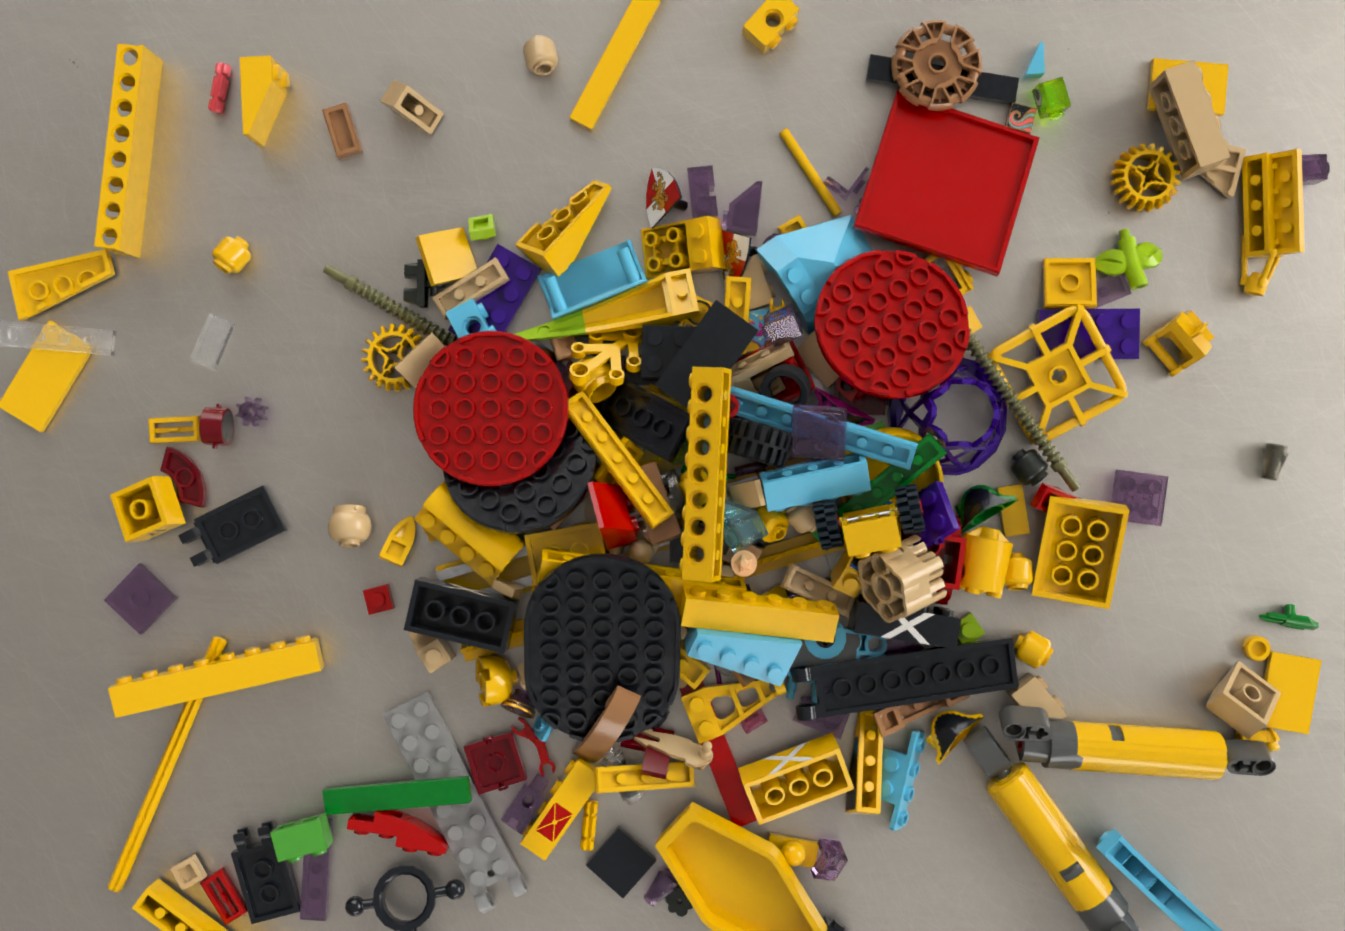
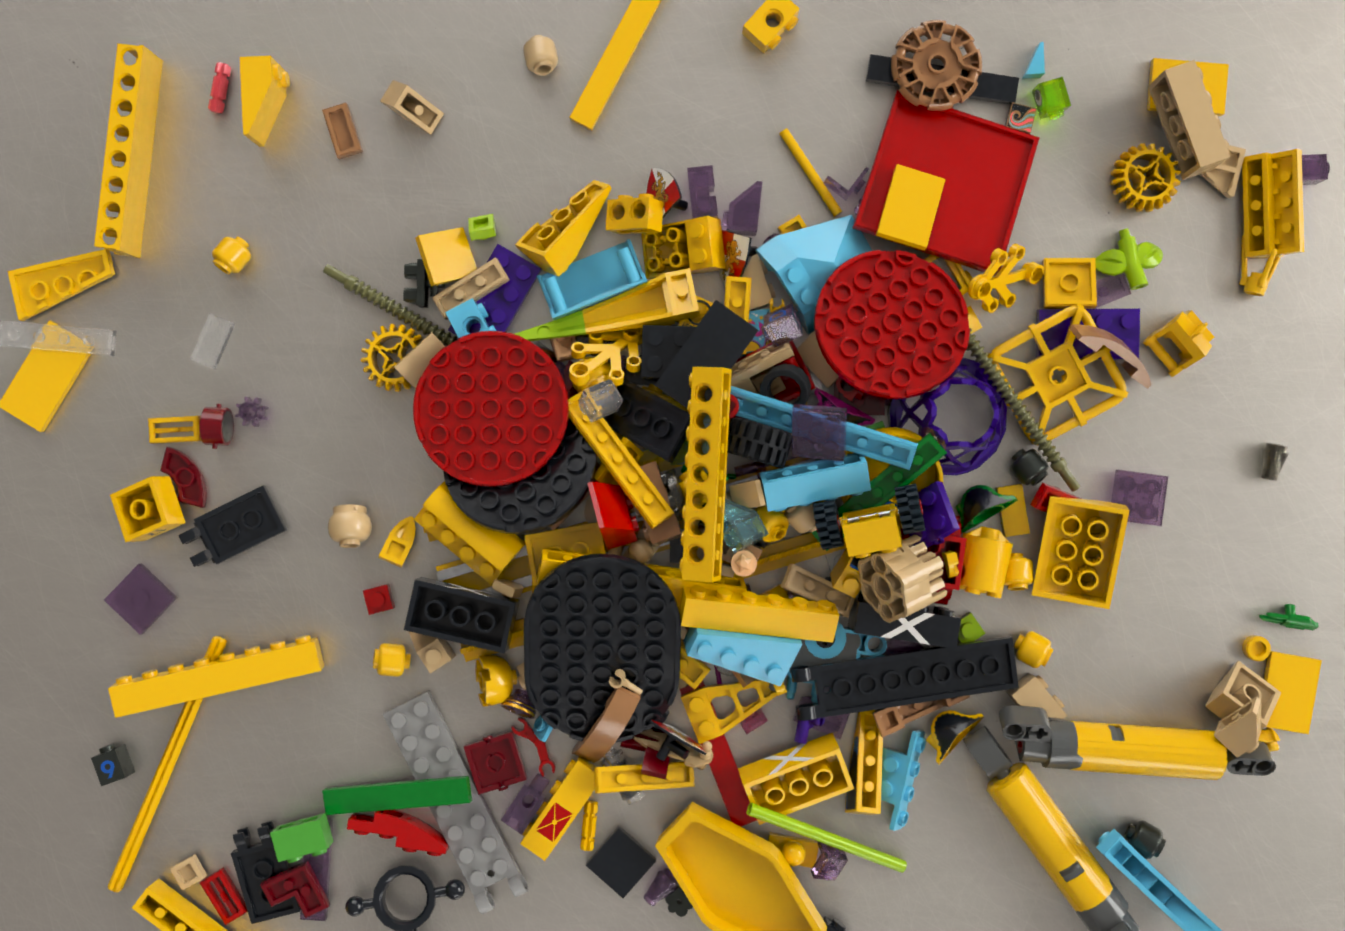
none -> pearl dark grey brick [91,743,135,787]
none -> dark red tile [260,860,330,918]
none -> yellow head [373,643,411,677]
none -> clear brick [579,379,623,422]
none -> yellow brick [606,193,664,235]
none -> tan hand [609,669,643,695]
none -> black shield [649,720,707,761]
none -> lime piece [747,802,907,873]
none -> dark purple arm [794,717,825,744]
none -> yellow tile [876,164,945,251]
none -> yellow tile [942,551,959,578]
none -> yellow plant [968,243,1044,313]
none -> medium nougat slope [1069,324,1151,389]
none -> pearl dark grey head [1124,820,1166,859]
none -> tan slope [1214,697,1261,758]

